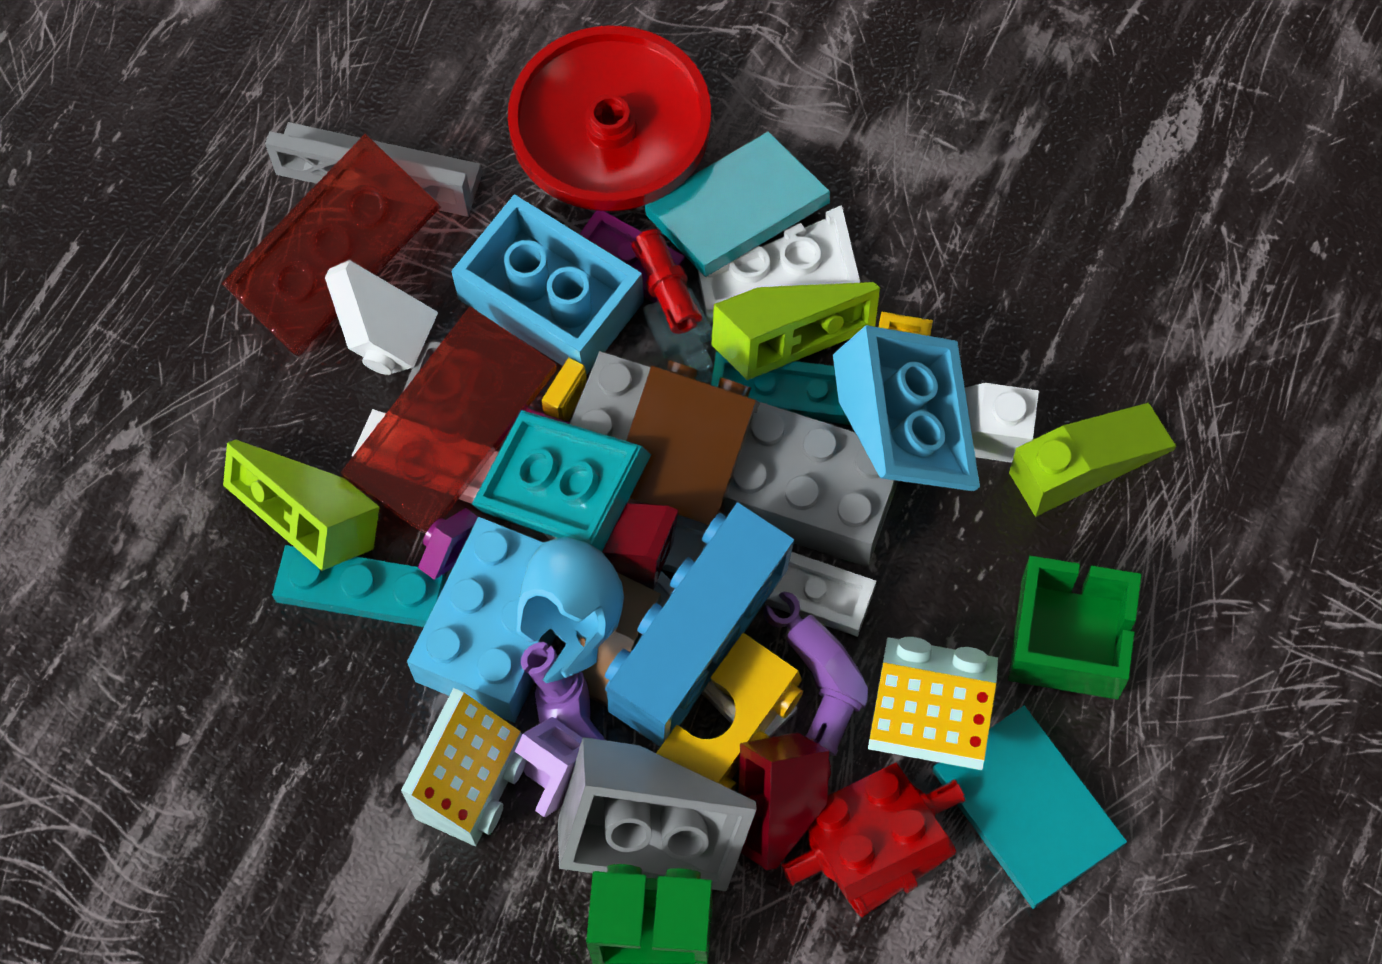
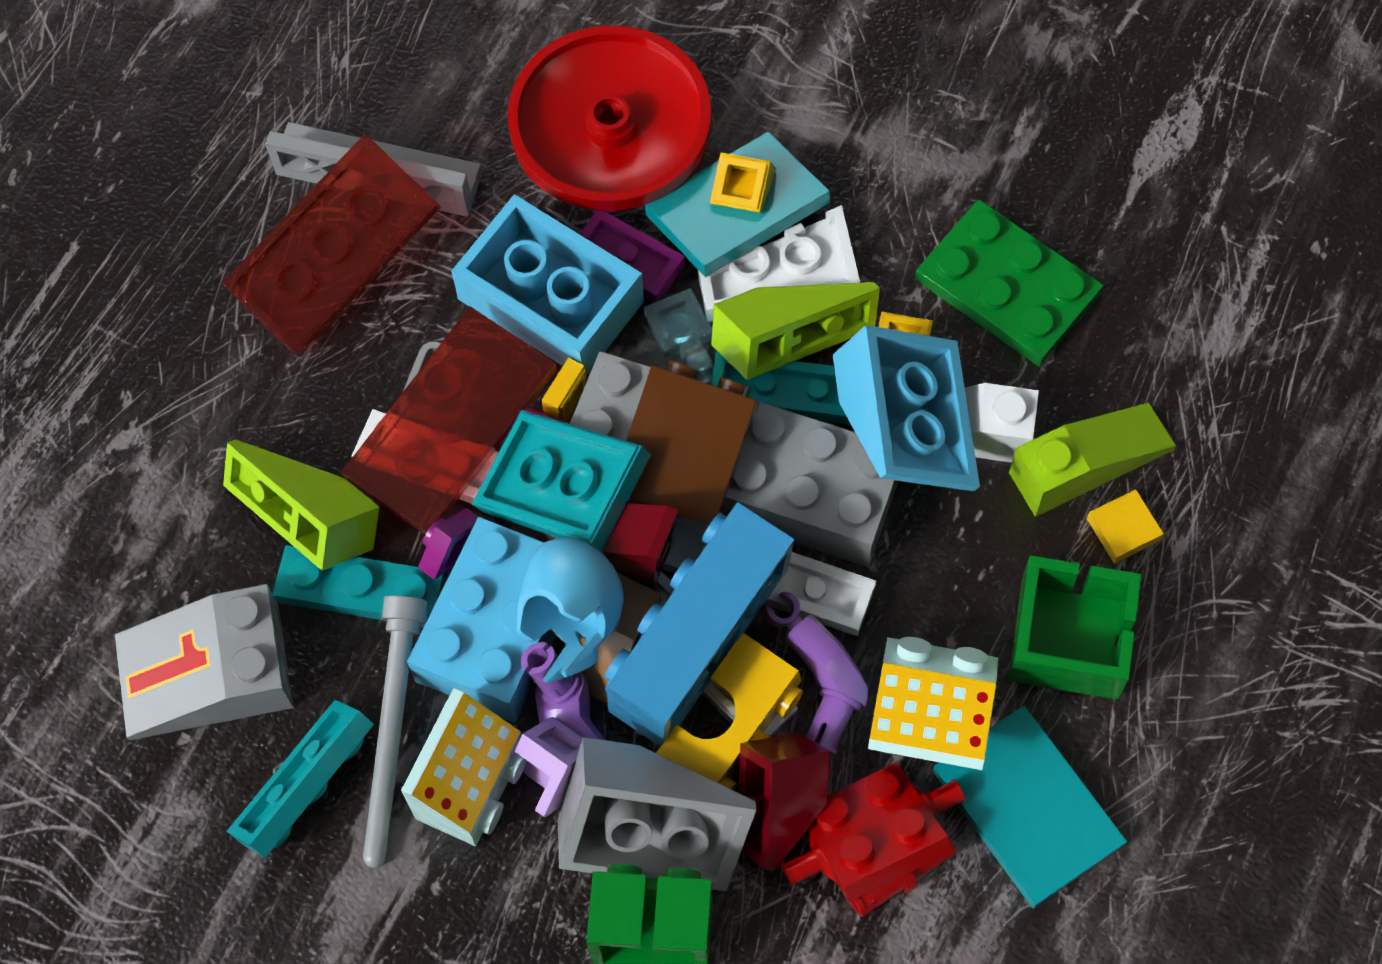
white slope [325,260,438,375] -> none
red pin [631,229,702,334] -> none
none -> light grey slope [115,584,293,741]
none -> teal plate [227,700,374,858]
none -> light grey piece [363,596,429,868]
none -> yellow slope [710,153,776,213]
none -> green plate [915,199,1104,367]
none -> yellow tile [1087,489,1164,564]

